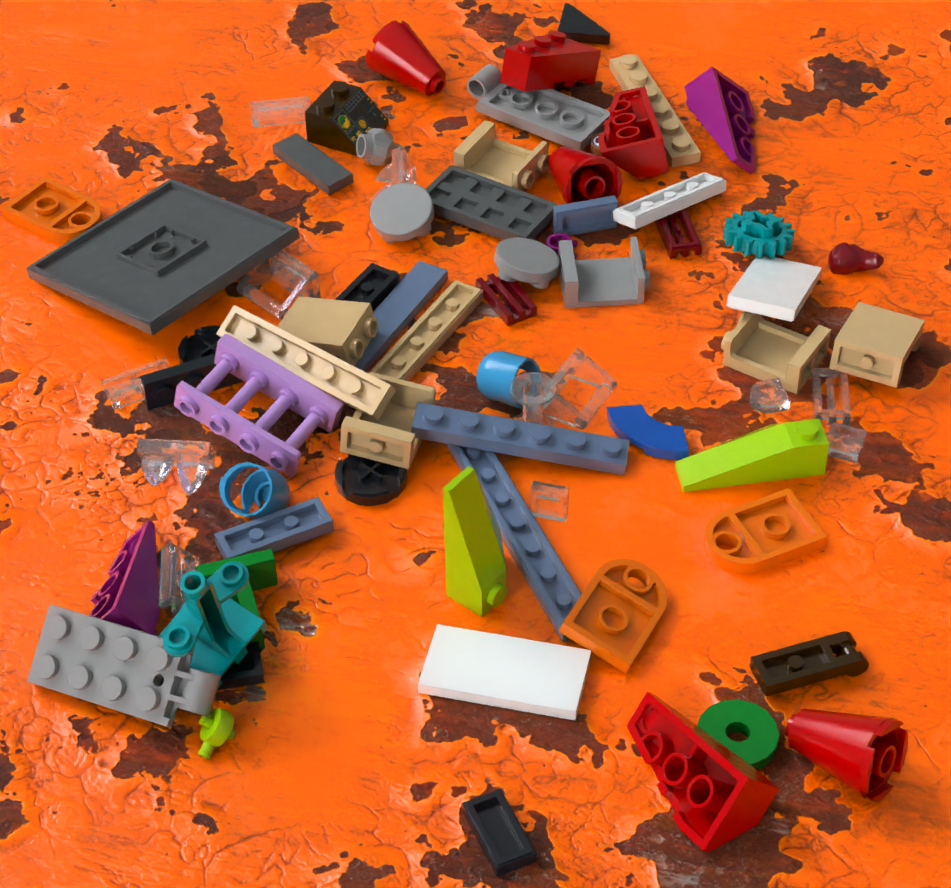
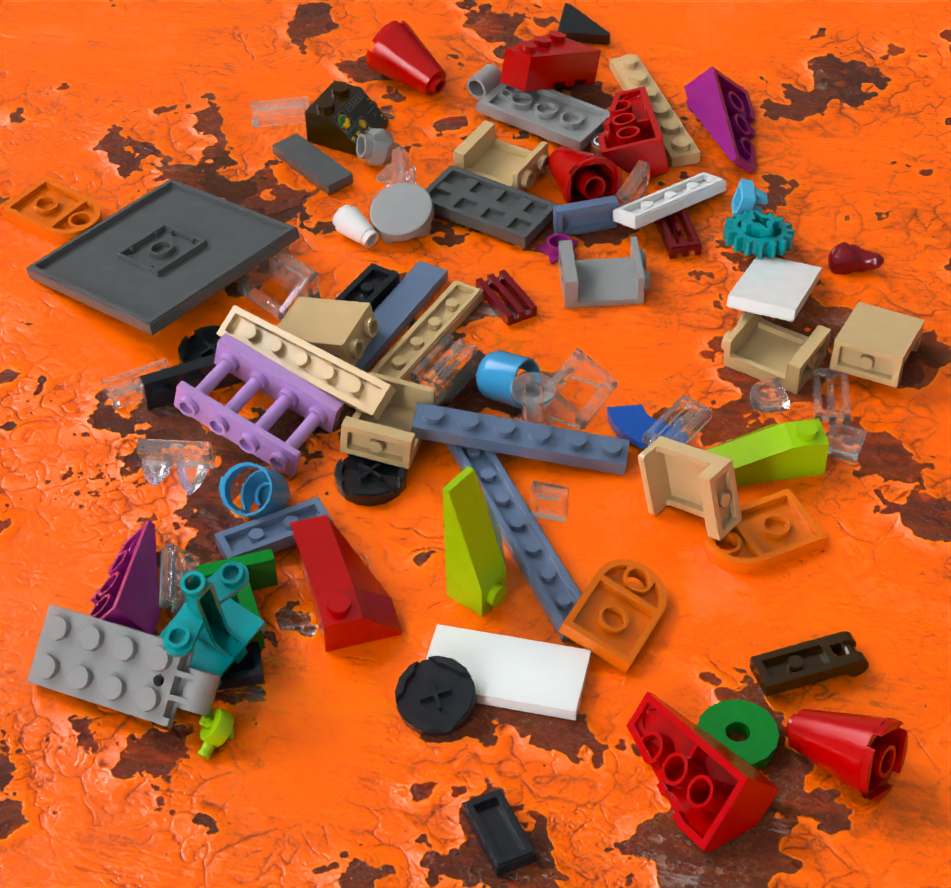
light grey tile [494,237,560,289] -> none
none -> red wedge [290,515,402,652]
none -> white cone [332,205,379,248]
none -> black tile [395,655,477,737]
none -> clear tile [411,333,477,393]
none -> clear smoke tile [435,350,486,407]
none -> clear tile [615,160,650,208]
none -> tan panel [638,436,742,541]
none -> clear tile [642,395,713,446]
none -> medium azure tile [731,178,768,216]

